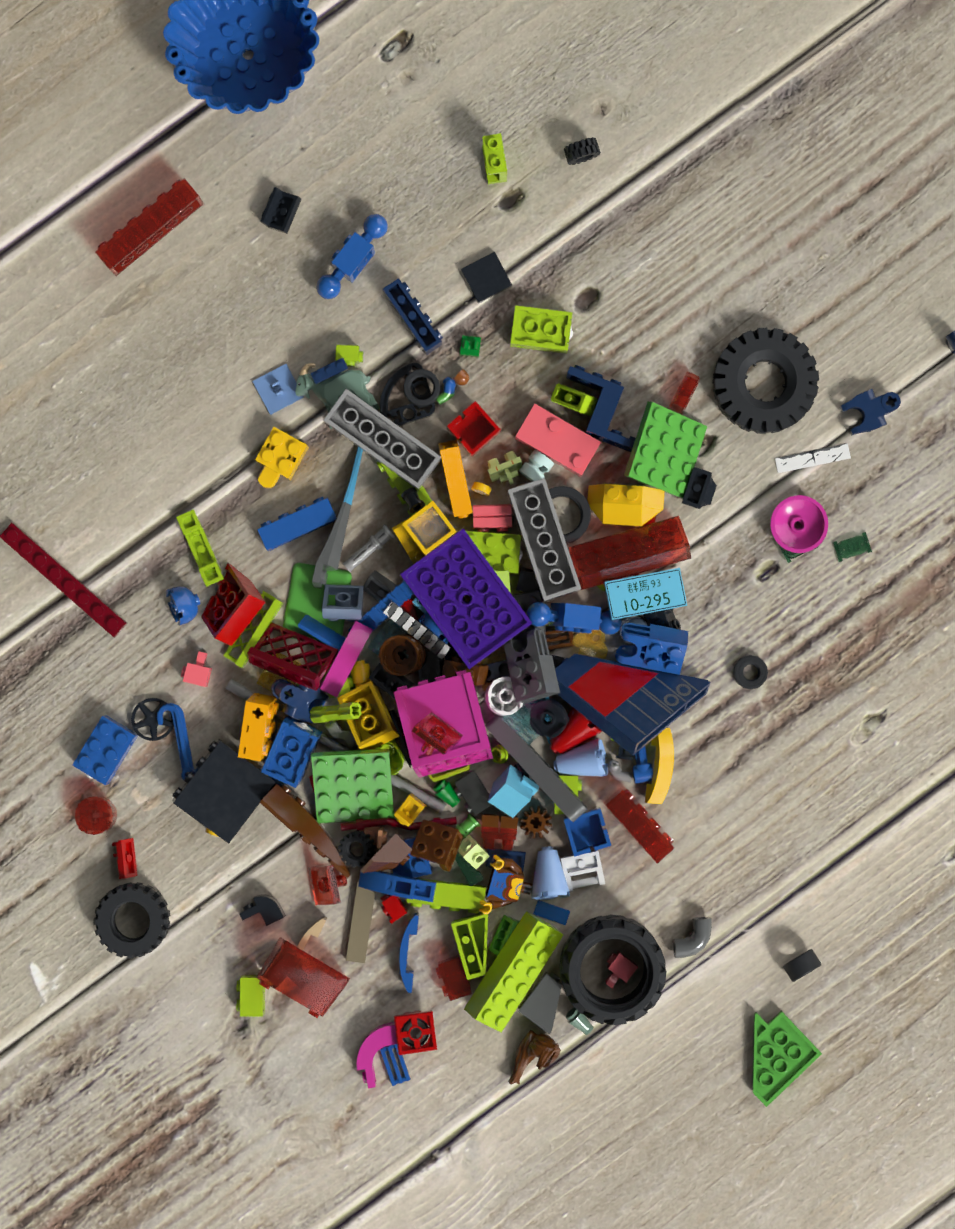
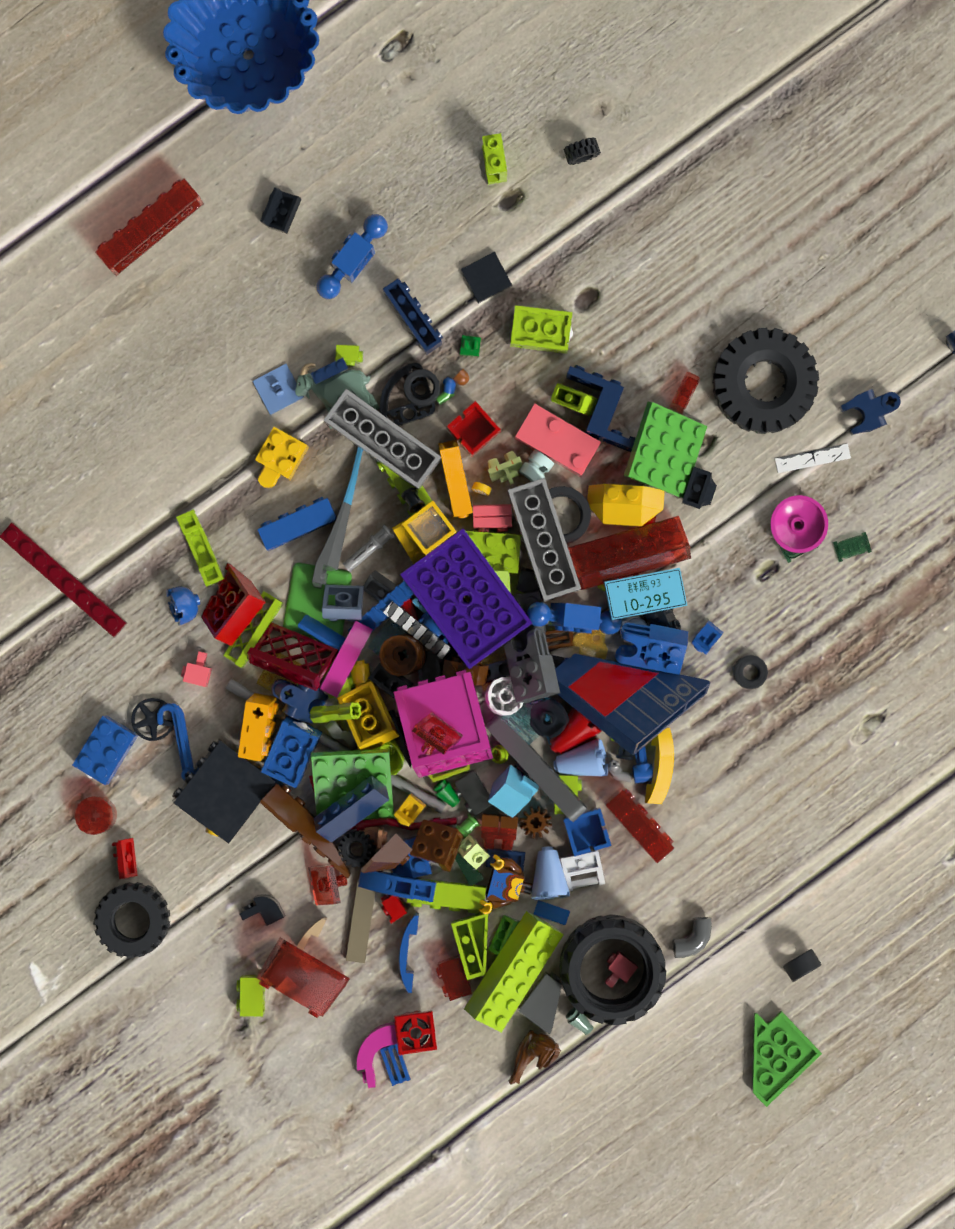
none -> dark blue brick [313,776,389,843]
none -> blue bracket [692,620,724,655]

